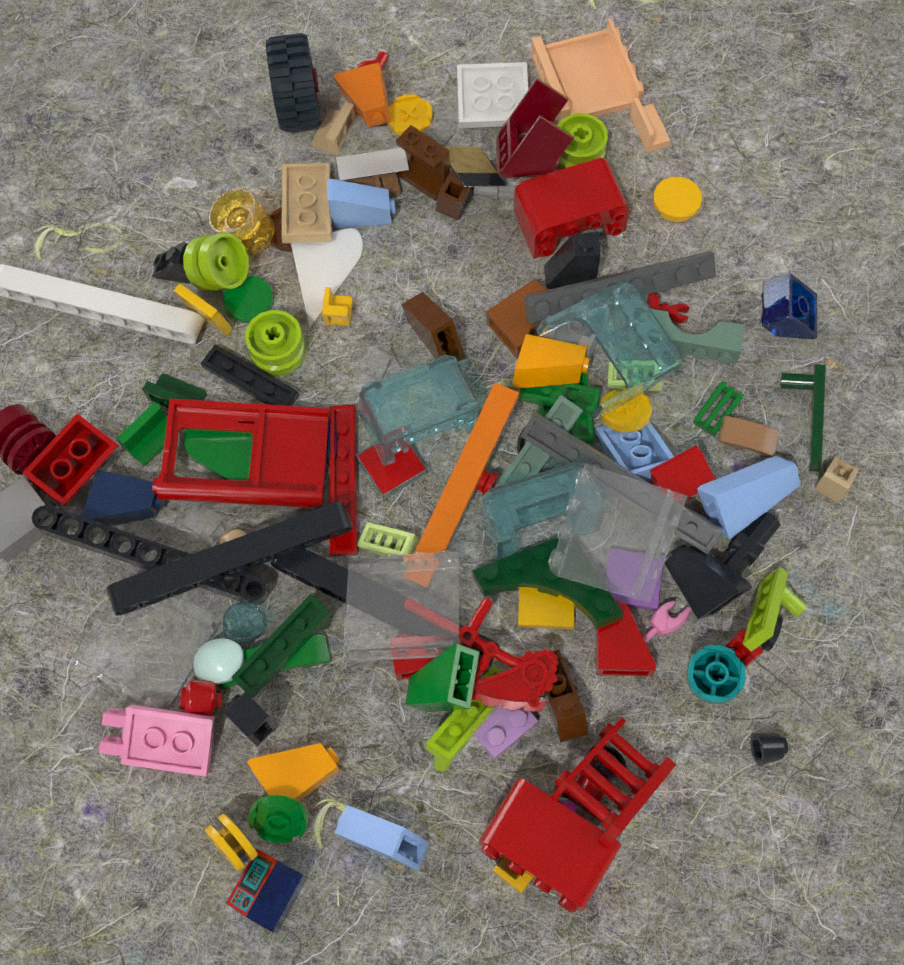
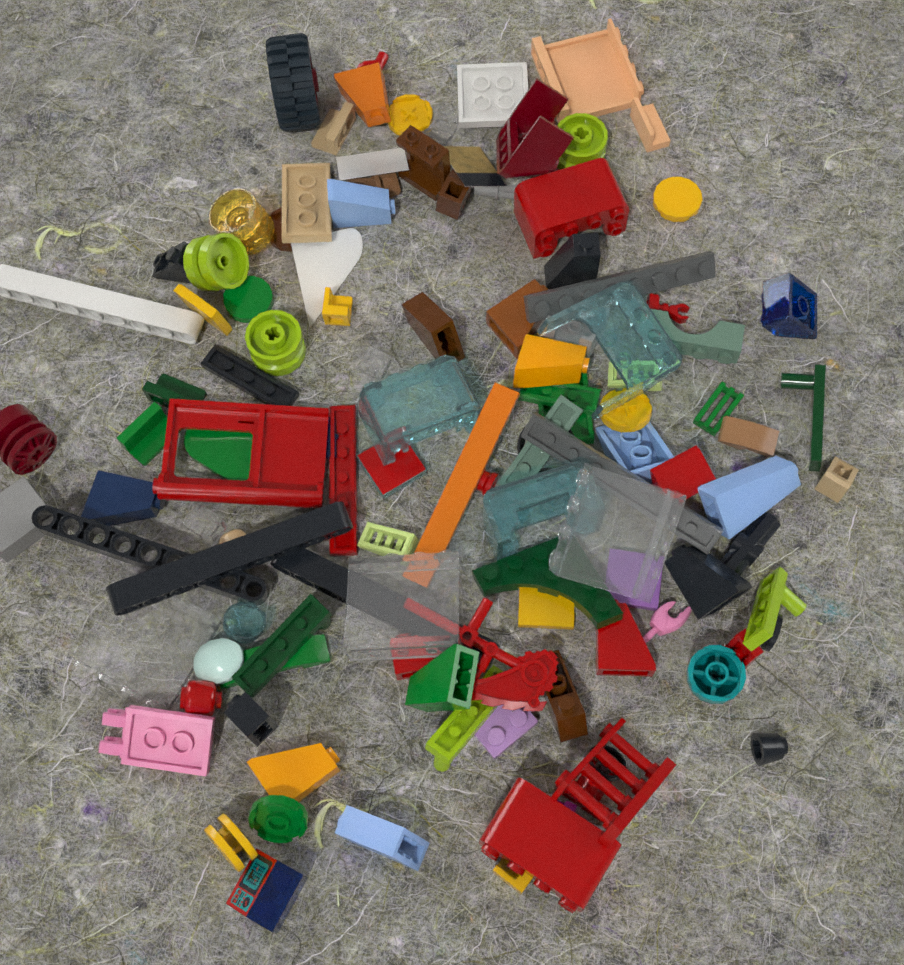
red slope [22,413,119,507] -> none

